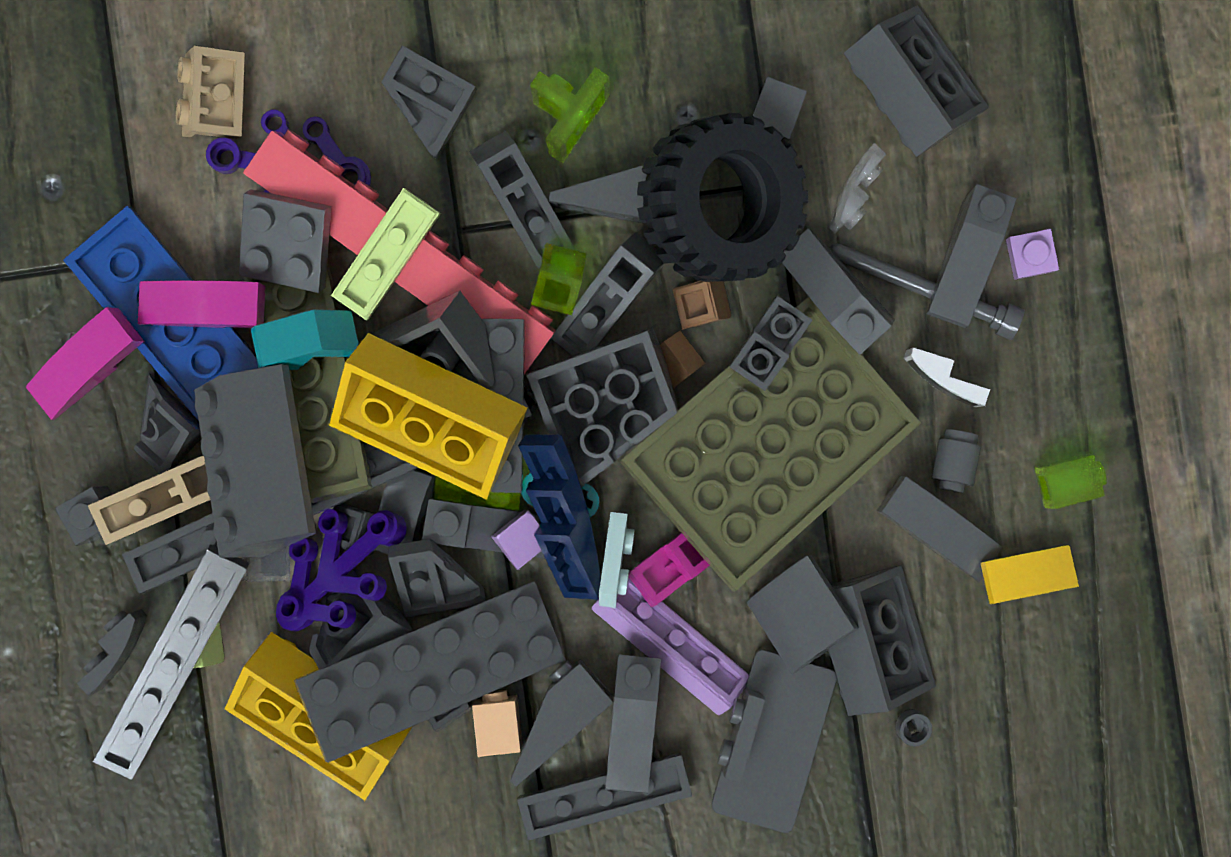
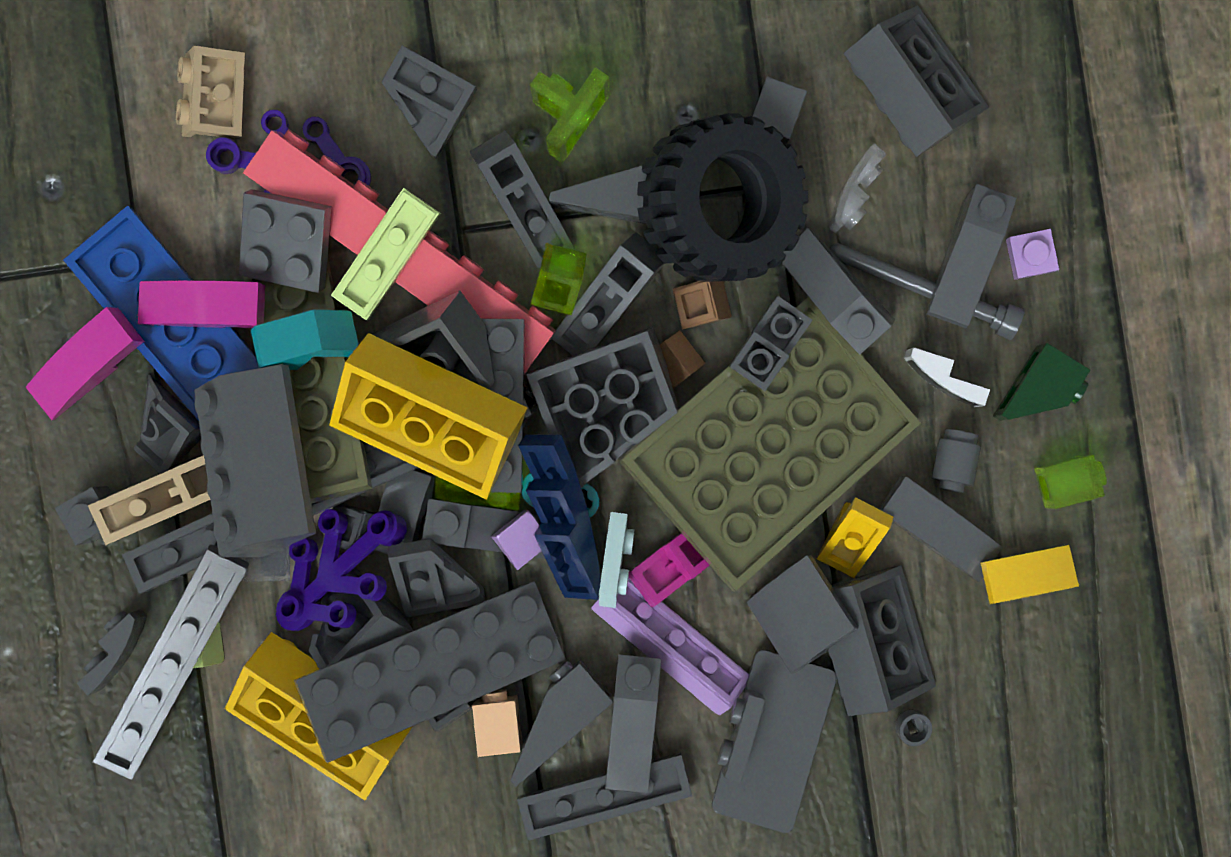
none -> yellow slope [817,497,894,578]
none -> dark green slope [993,343,1090,421]

